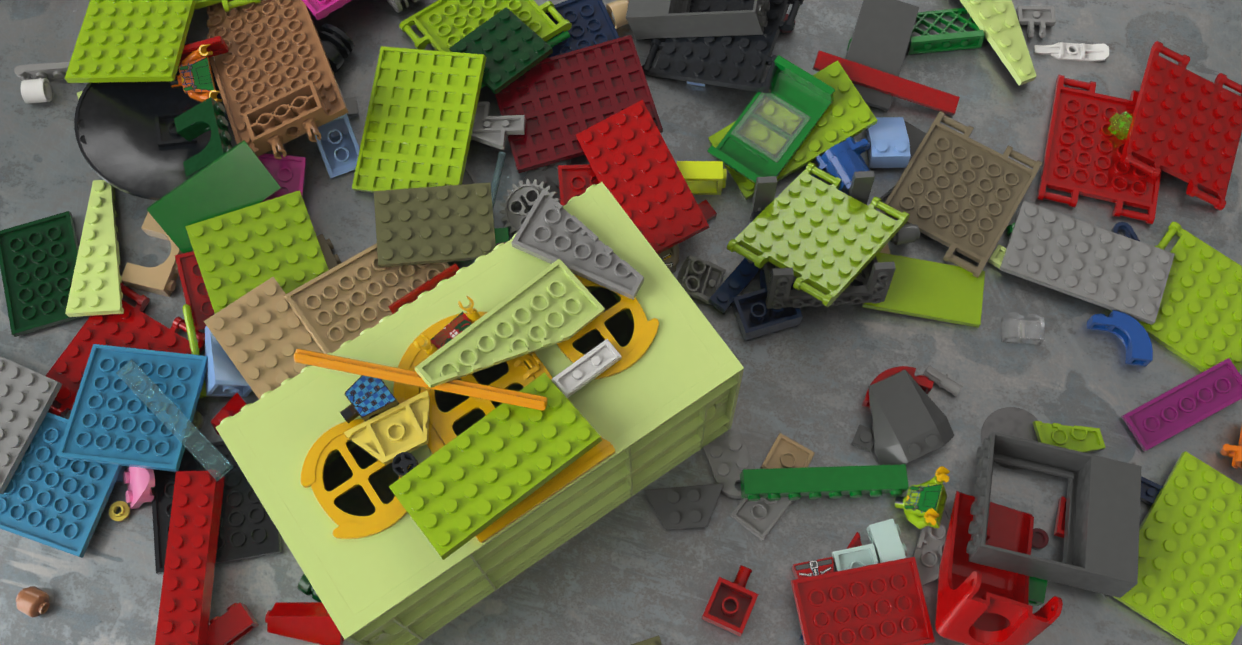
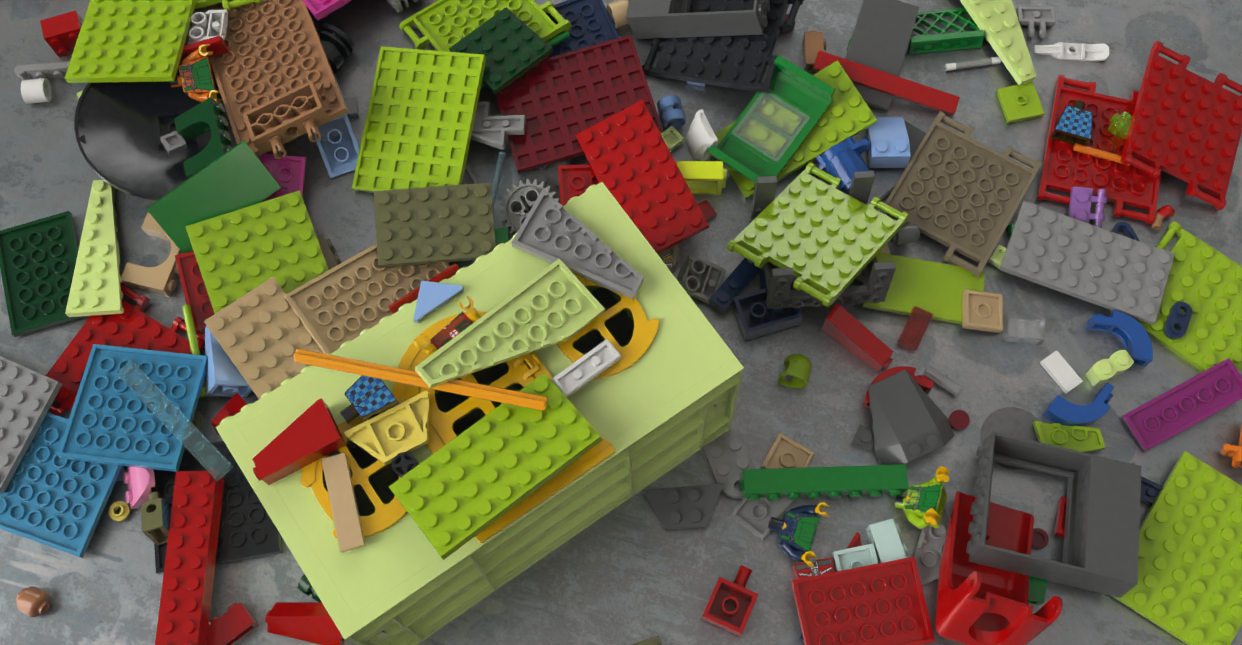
none -> red brick [40,10,83,58]
none -> olive torso [141,492,171,545]
none -> light grey plate [160,131,187,155]
none -> white slope [188,9,228,44]
none -> red slope [253,398,346,485]
none -> tan tile [321,453,366,553]
none -> light blue tile [413,281,464,323]
none -> medium blue wheel [657,95,687,130]
none -> yellowish green plate [661,126,684,152]
none -> white slope [685,109,718,161]
none -> torso [768,502,830,567]
none -> lime helmet [778,354,812,389]
none -> medium nougat brick [803,30,827,73]
none -> red slope [821,303,894,372]
none -> clear red tile [897,306,933,350]
none -> light grey bar [945,56,1001,71]
none -> dark red tile [948,410,970,431]
none -> tan tile [962,289,1003,333]
none -> lime plate [996,82,1045,124]
none -> white tile [1040,350,1083,394]
none -> blue arch [1042,382,1114,426]
none -> torso [1050,100,1093,146]
none -> medium lavender plate [1068,187,1107,228]
none -> orange bar [1073,143,1130,166]
none -> yellowish green brick [1085,350,1134,387]
none -> arm [1152,205,1175,230]
none -> dark blue plate [1163,302,1192,340]

